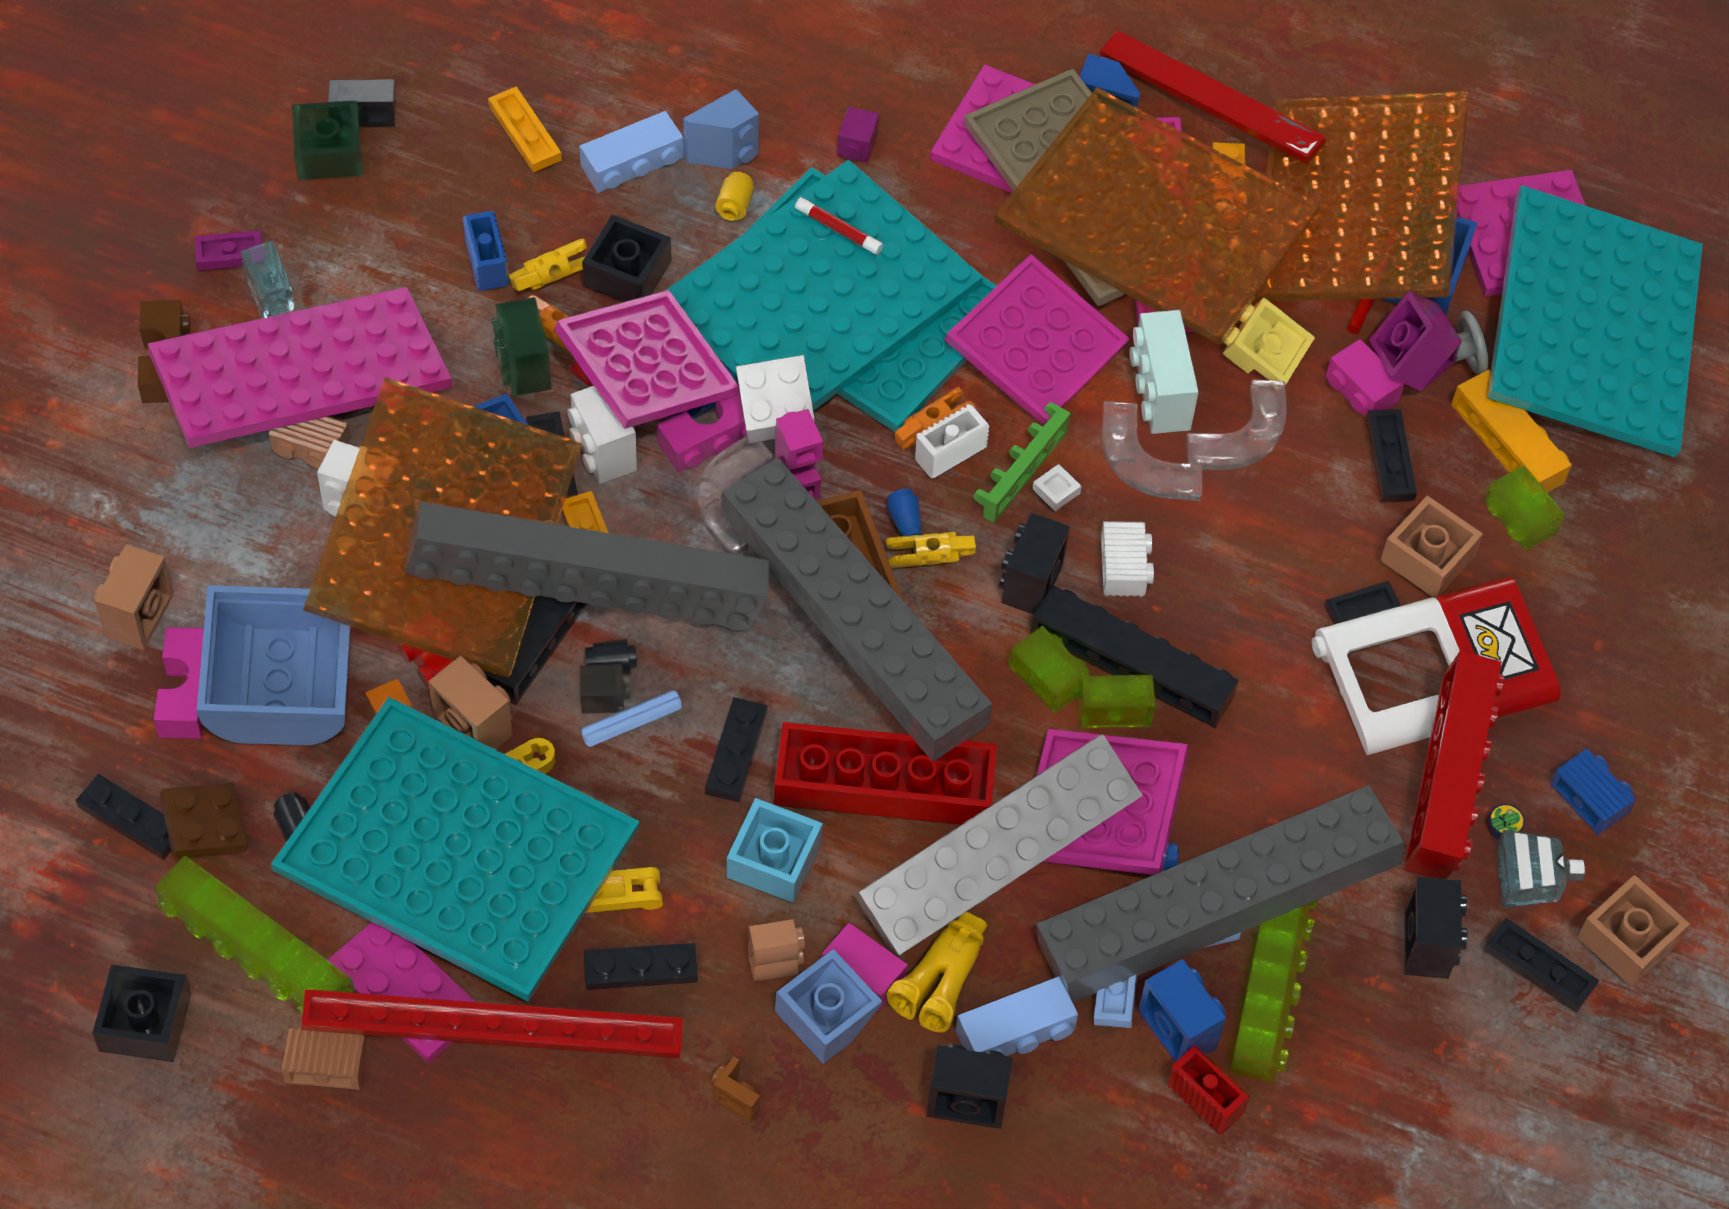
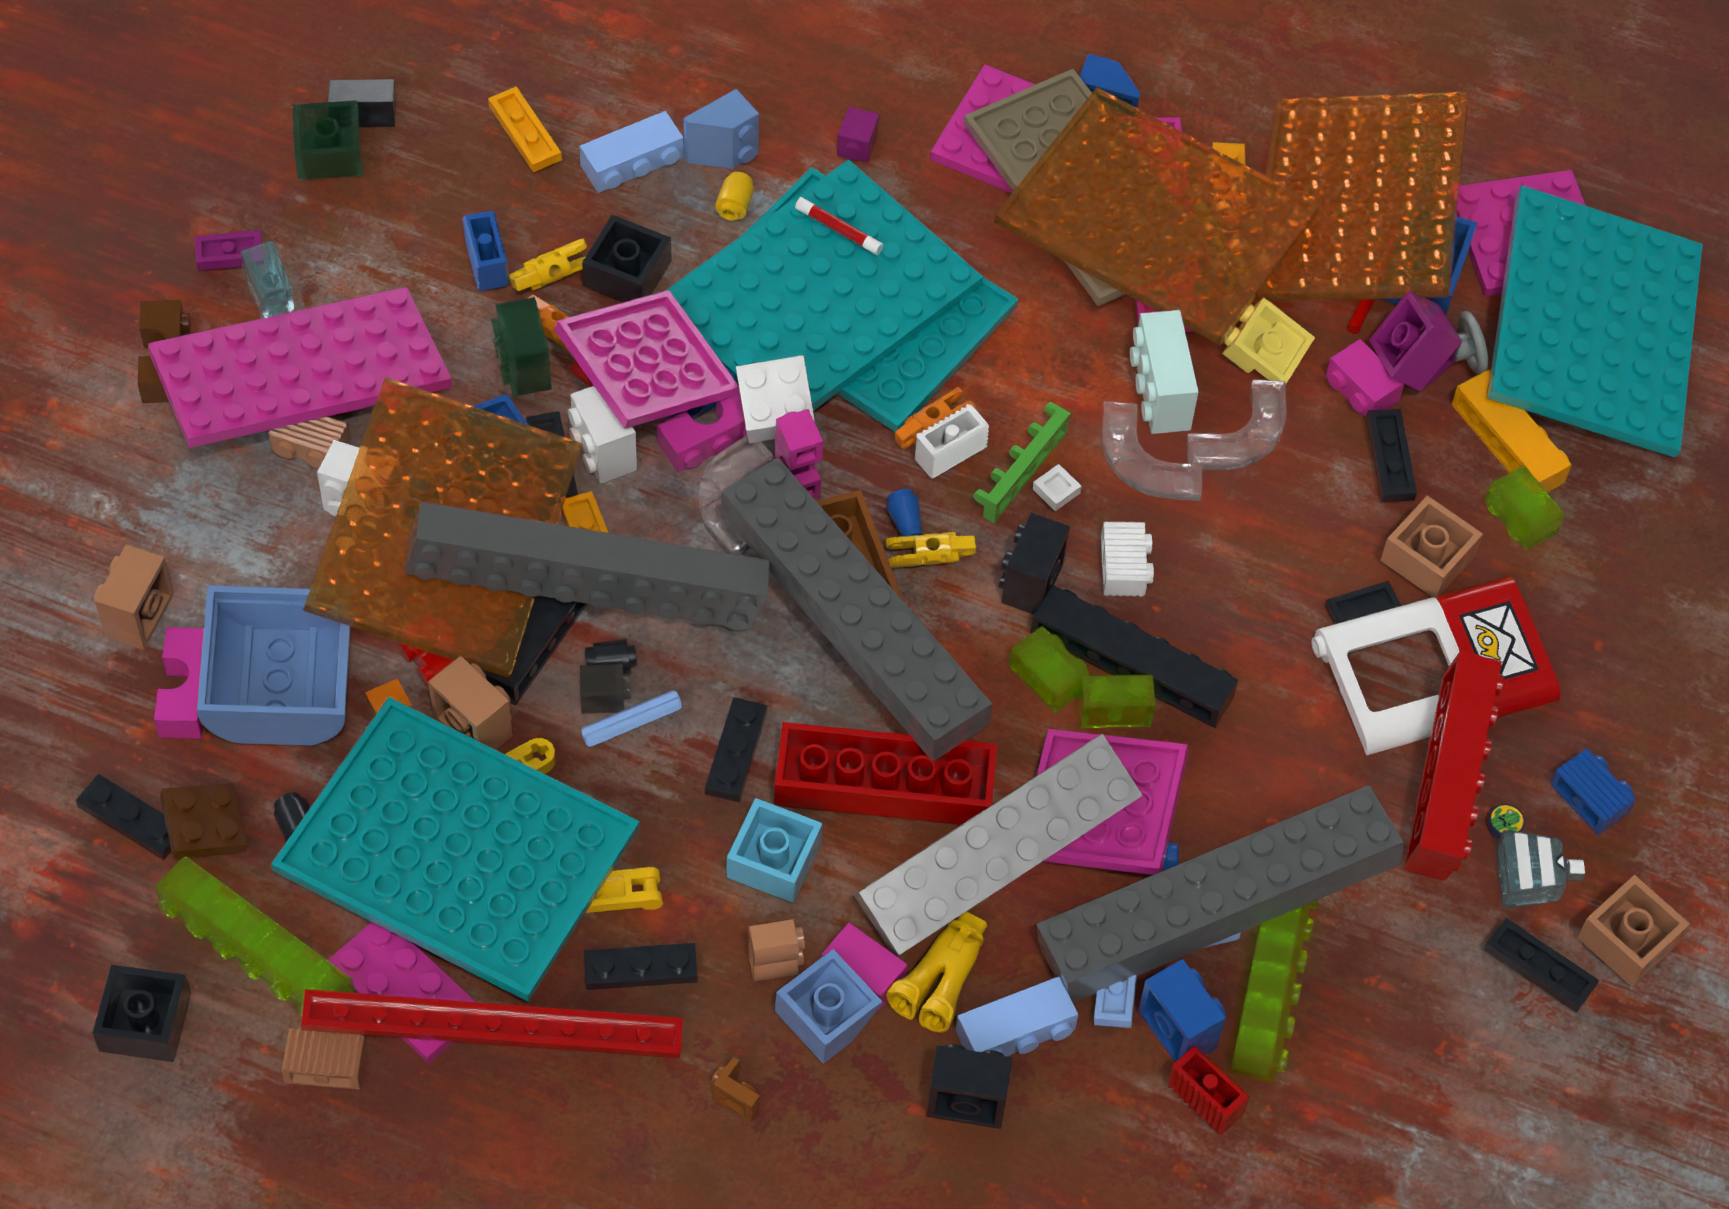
dark pink plate [944,254,1130,426] -> none
red tile [1099,30,1326,164] -> none
black brick [1404,877,1468,979] -> none

